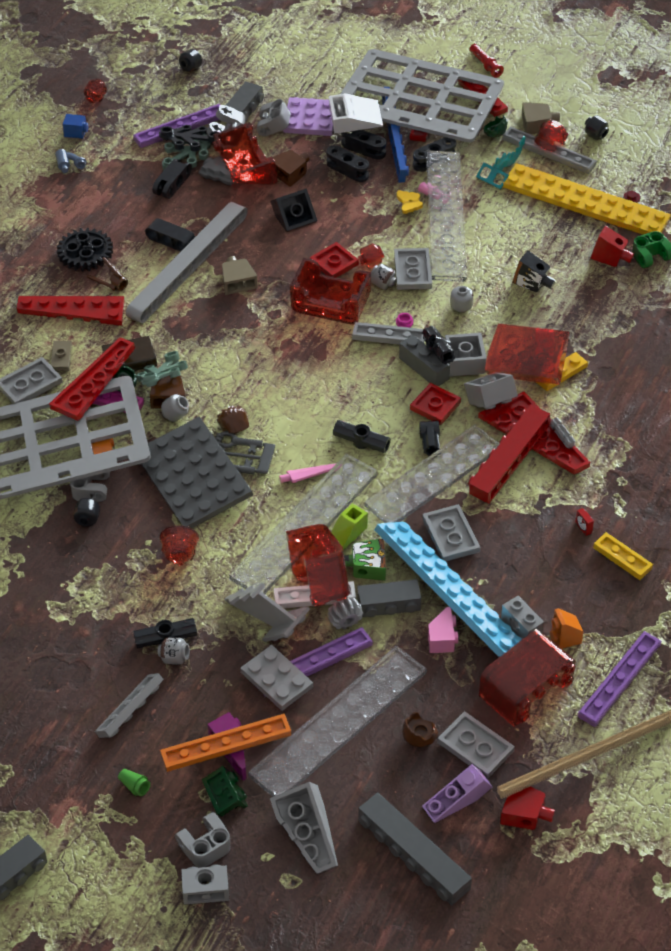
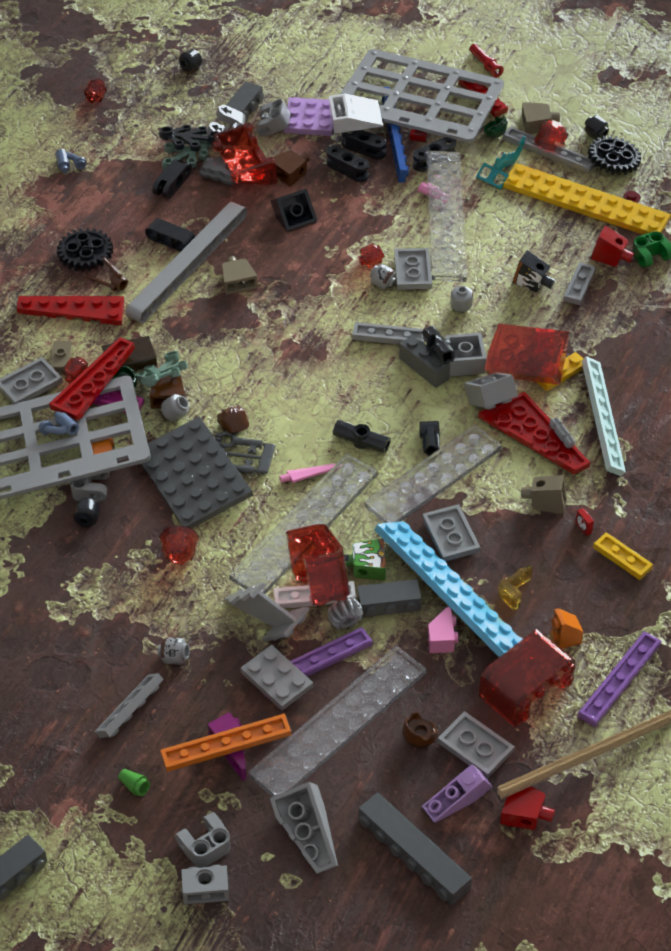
blue brick [62,114,89,139] -> none
medium lavender tile [133,104,221,148] -> none
black piece [133,618,197,649] -> none
dark green bracket [202,766,248,817] -> none
clear red windscreen [290,258,371,325] -> none
red plate [310,242,359,280] -> none
lime slope [327,503,368,551] -> none
yellow animal [396,190,423,214] -> none
dark pink plate [396,313,414,328] -> none
red plate [410,383,461,425] -> none
red brick [468,404,550,504] -> none
light grey brick [501,595,544,646] -> none
none -> sand blue plant [39,411,79,435]
none -> clear red head [62,356,88,384]
none -> clear yellow bracket [498,565,533,611]
none -> dark tan torso [521,475,567,514]
none -> light grey plate [563,262,596,305]
none -> light aqua plate [582,356,626,476]
none -> black gear [588,135,642,175]

